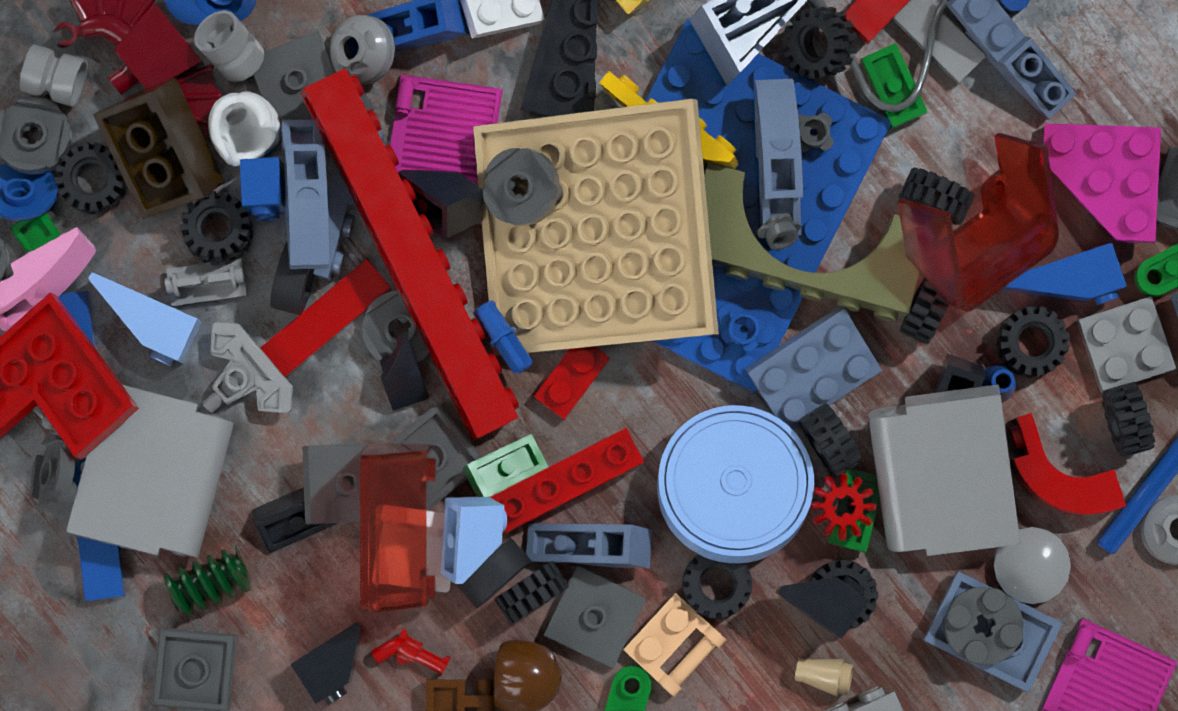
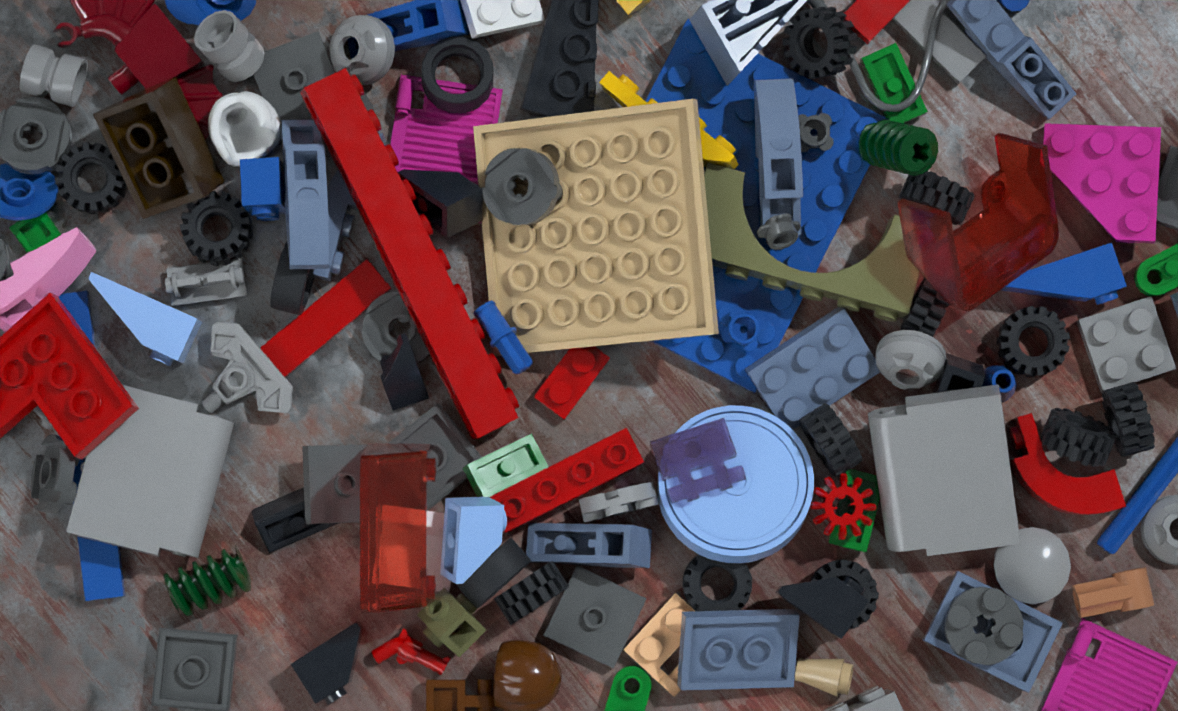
none -> olive brick [417,587,486,658]
none -> black tyre [422,36,494,113]
none -> light grey plate [579,482,659,523]
none -> clear purple plate [650,418,746,503]
none -> sand blue plate [677,609,800,690]
none -> dark green piece [858,119,939,176]
none -> light grey piece [876,330,947,390]
none -> black tyre [1040,408,1117,467]
none -> nougat piece [1072,567,1154,618]

